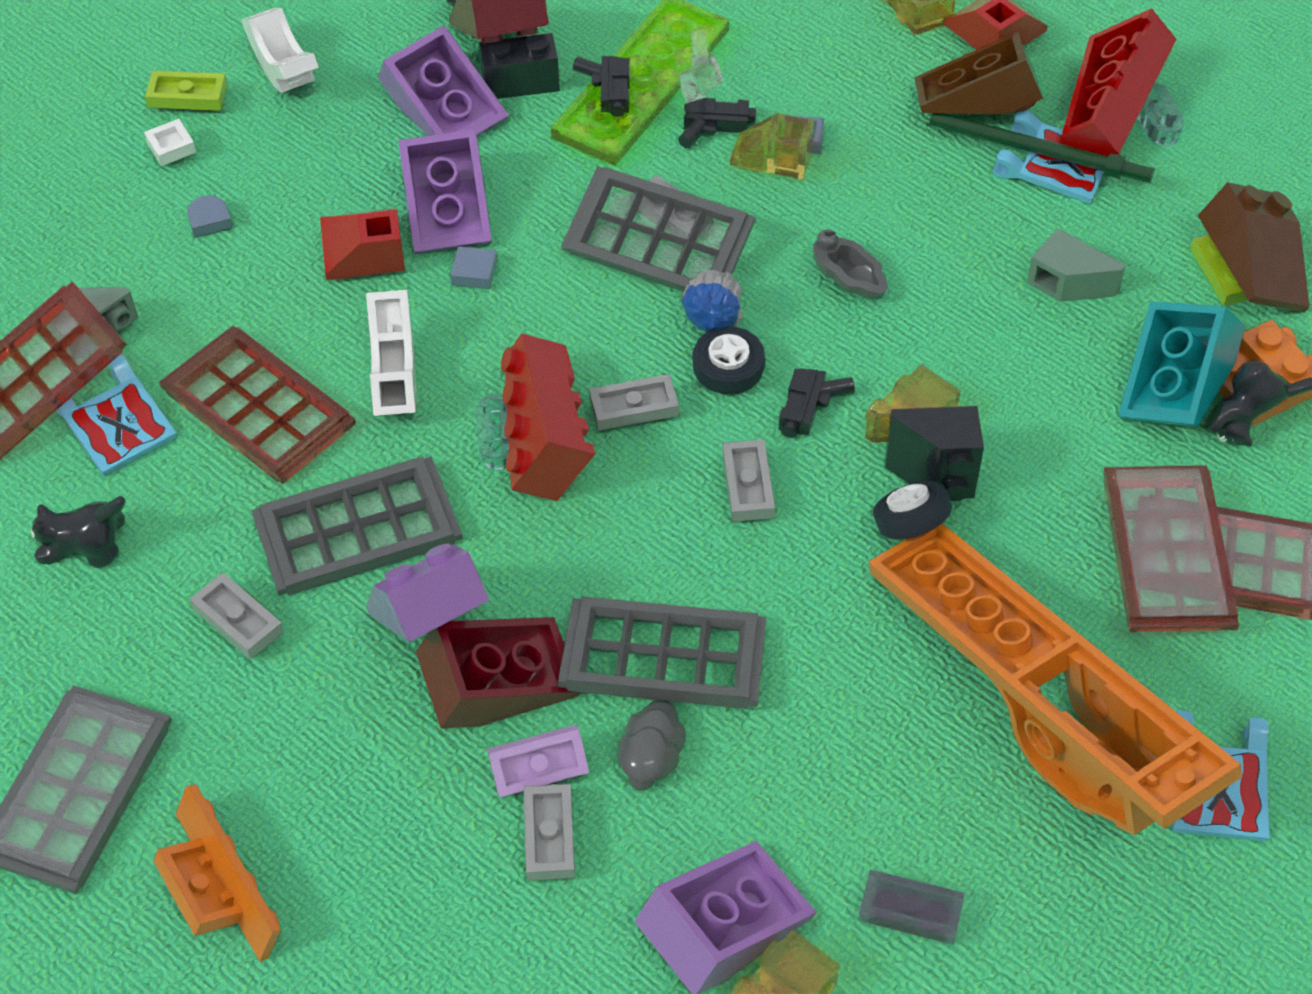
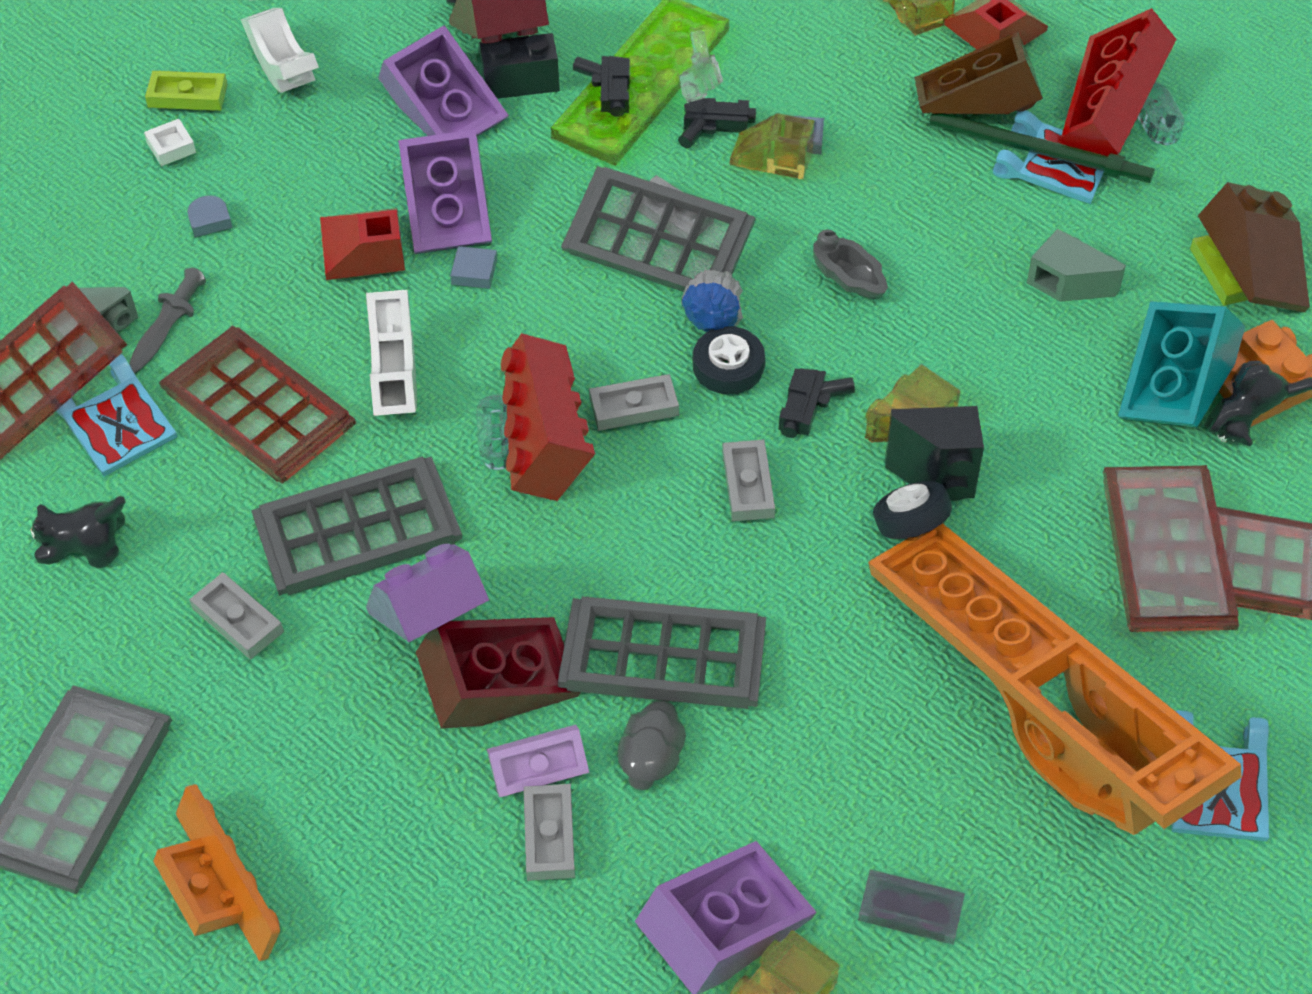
none -> dark grey sword [129,268,206,373]

